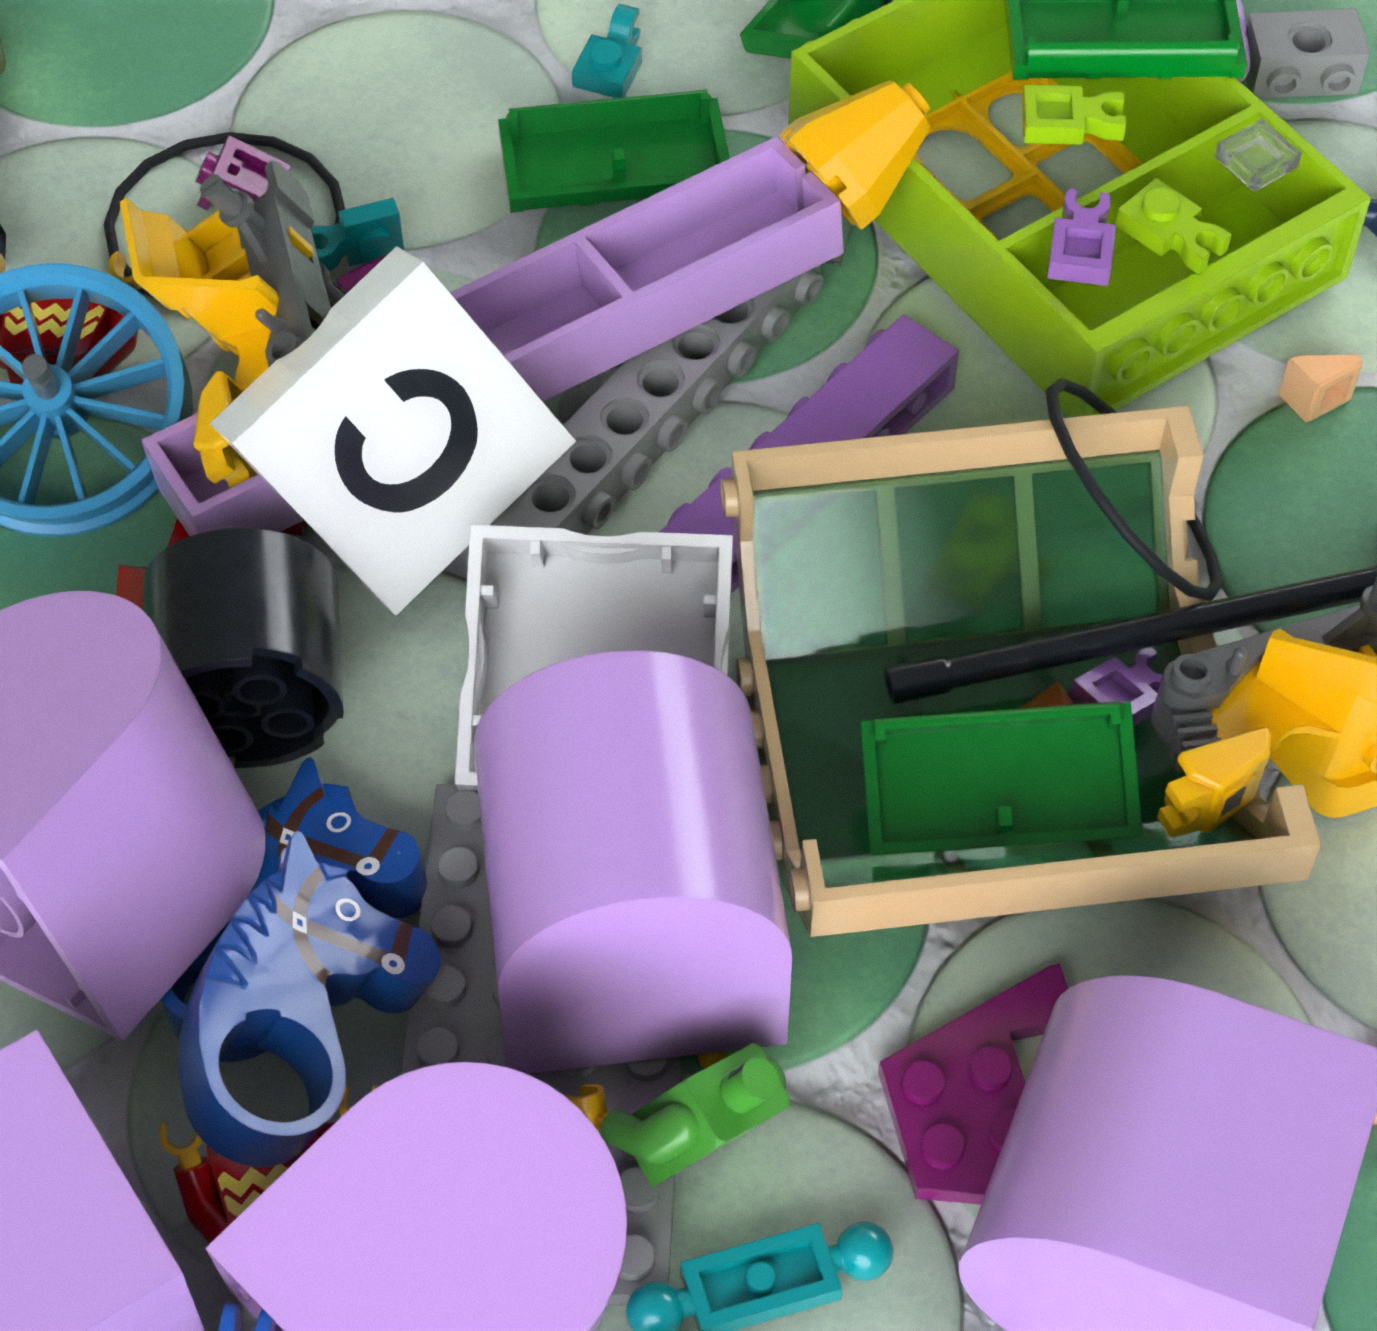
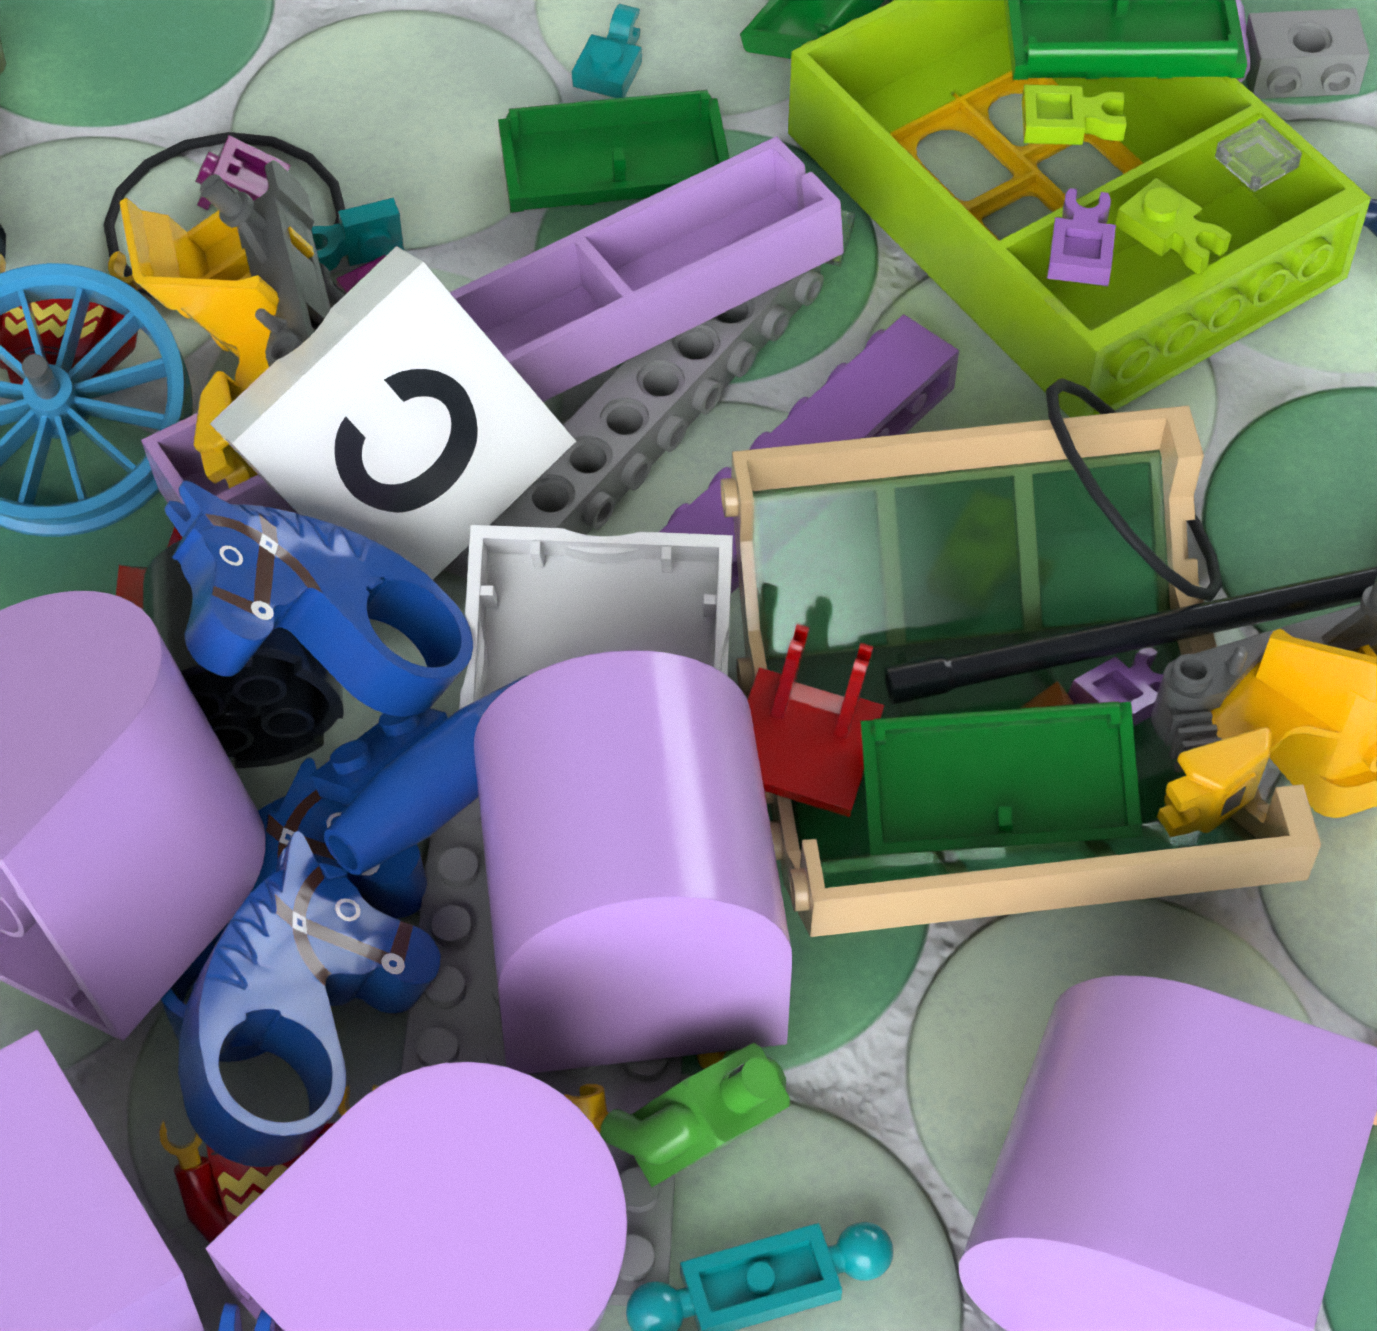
yellow cone [778,80,931,230] -> none
magenta wing [878,964,1068,1205] -> none
light nougat slope [1278,354,1363,423] -> none
none -> blue animal [164,481,473,717]
none -> blue plate [310,675,527,875]
none -> red plate [748,624,885,817]

